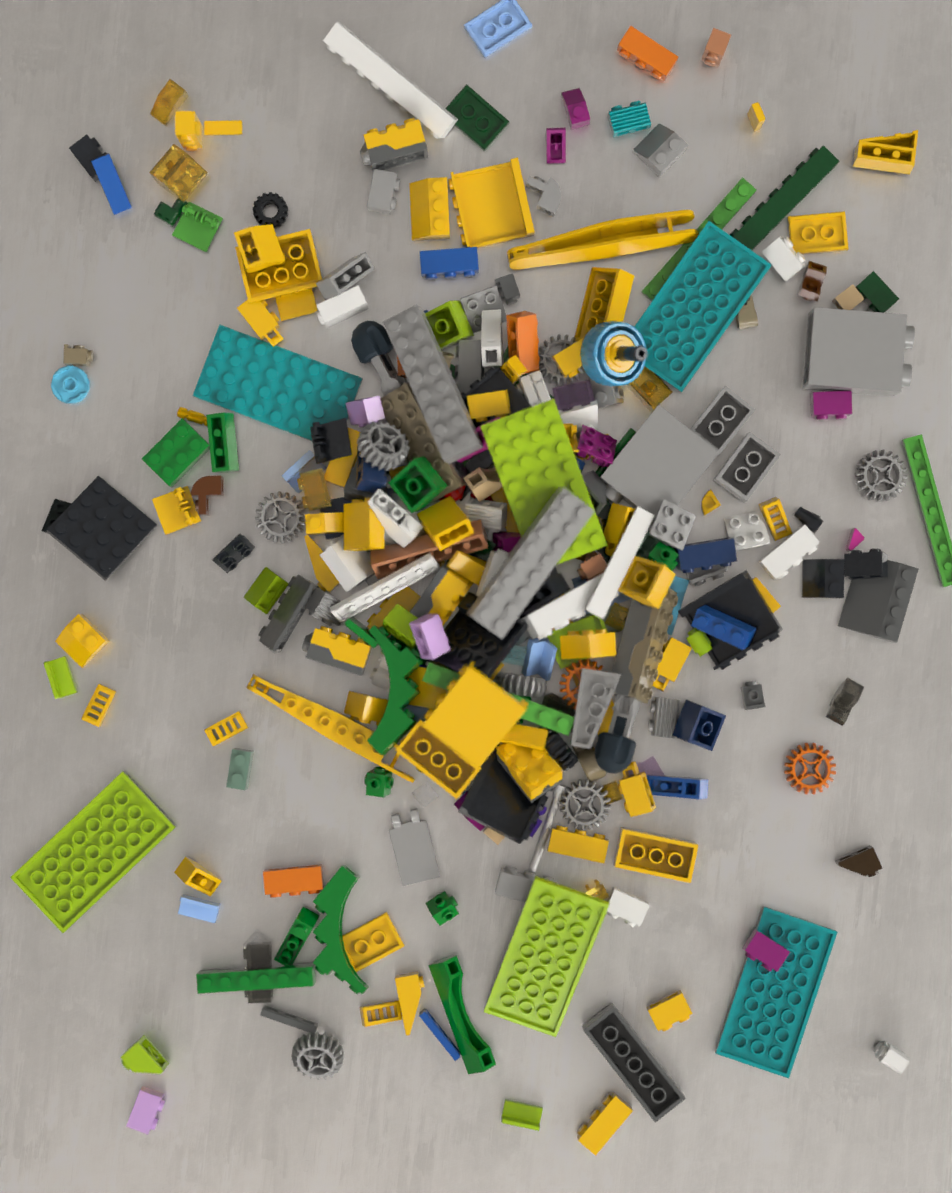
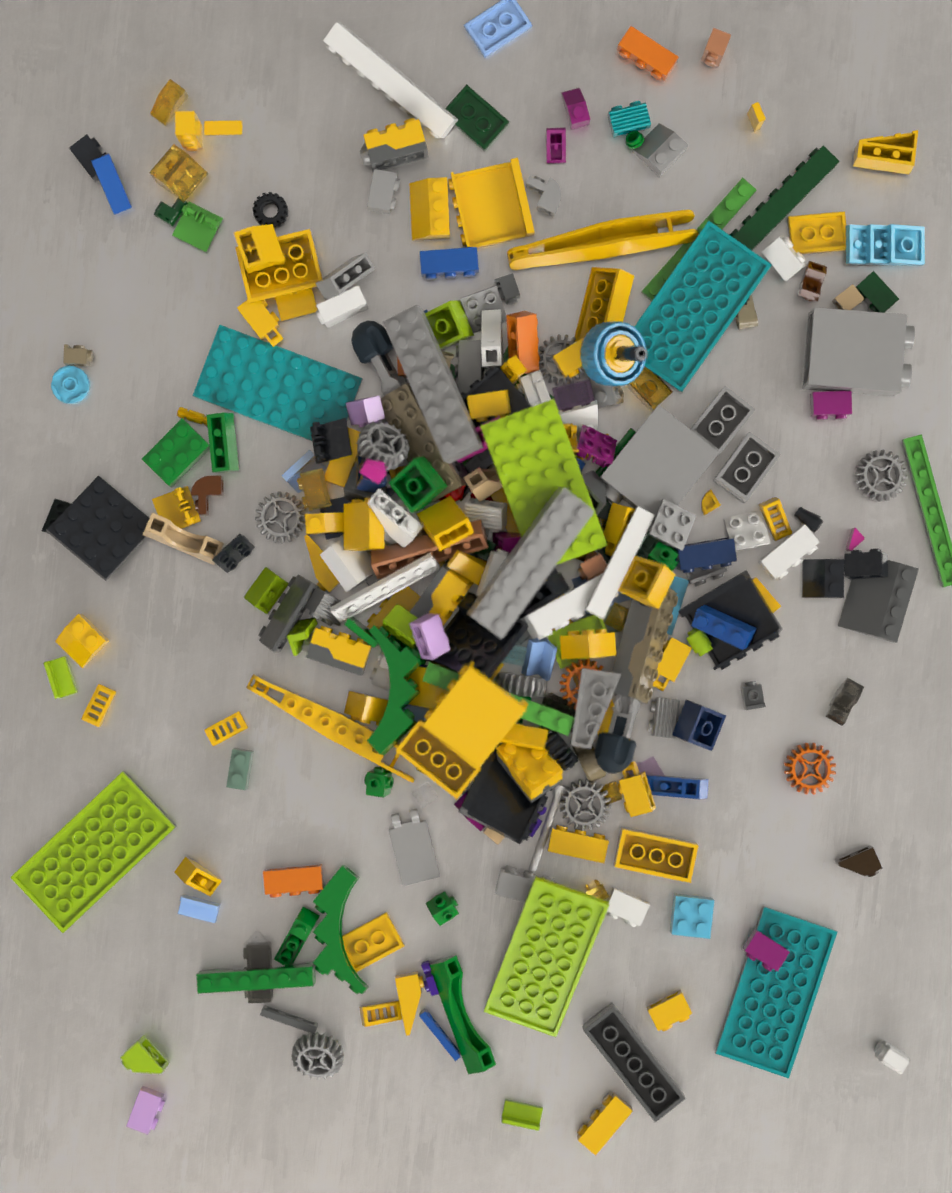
none -> tan arch [143,513,224,565]
none -> lime panel [287,617,318,656]
none -> dark pink slope [360,460,386,484]
none -> dark purple plate [421,960,439,996]
none -> green plate [626,131,644,149]
none -> medium azure brick [670,893,715,939]
none -> medium azure slope [846,224,925,265]

